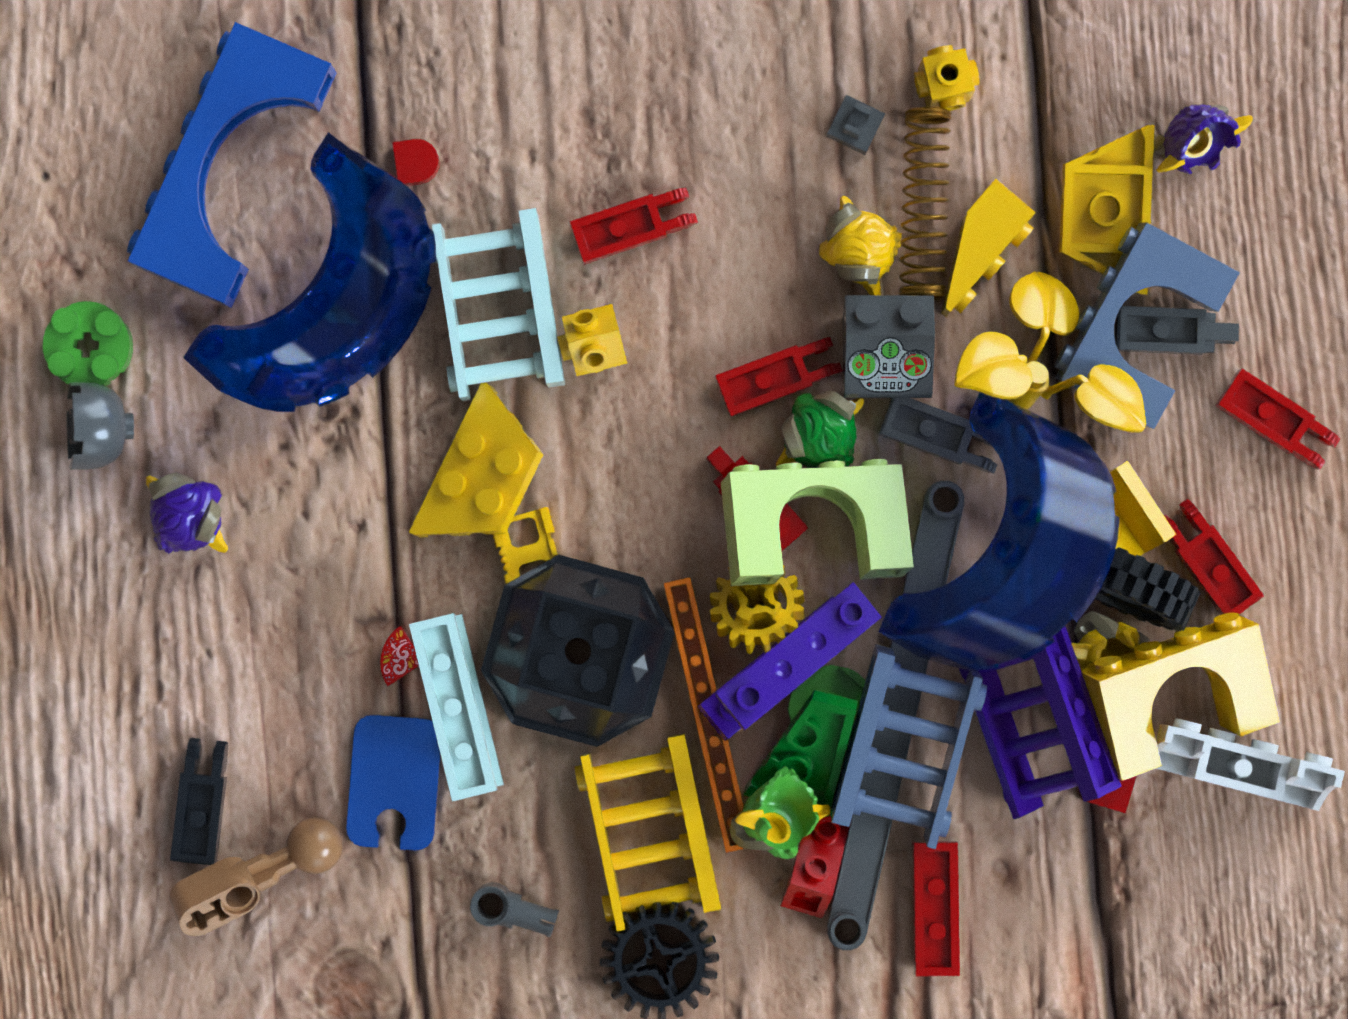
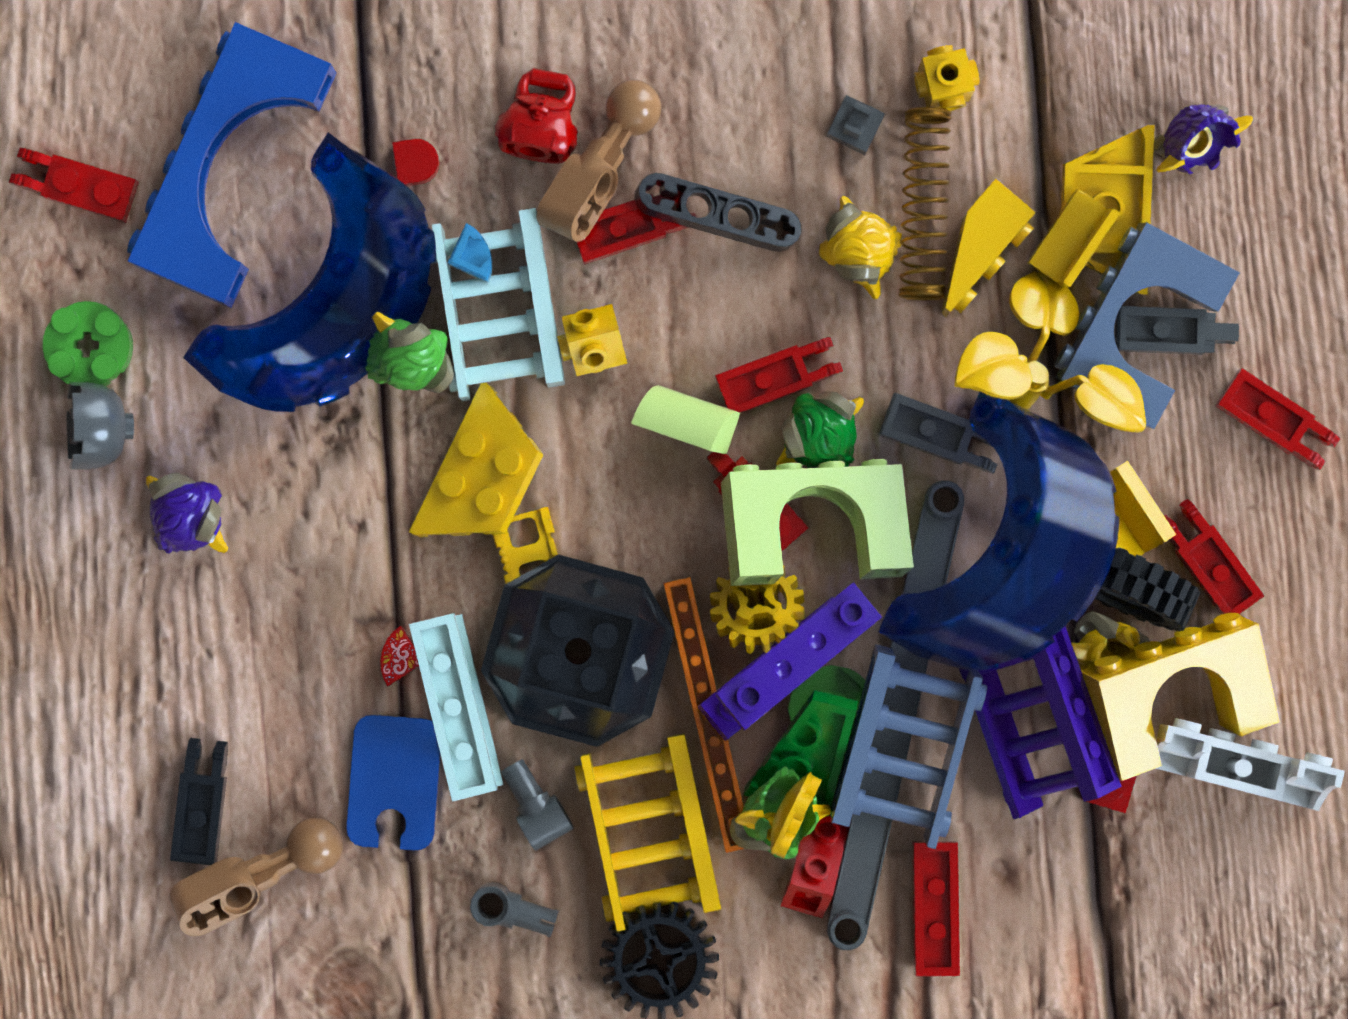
dark grey slope [842,295,935,398] -> none
none -> red hinge [9,147,139,223]
none -> bright green hair [365,312,454,393]
none -> dark azure tile [447,223,492,283]
none -> red piece [495,68,578,164]
none -> dark grey pin [501,759,574,851]
none -> medium nougat beam [537,80,662,242]
none -> yellowish green brick [631,385,740,454]
none -> black beam [634,173,801,252]
none -> yellow dish [770,772,822,859]
none -> yellow panel [1027,189,1120,287]

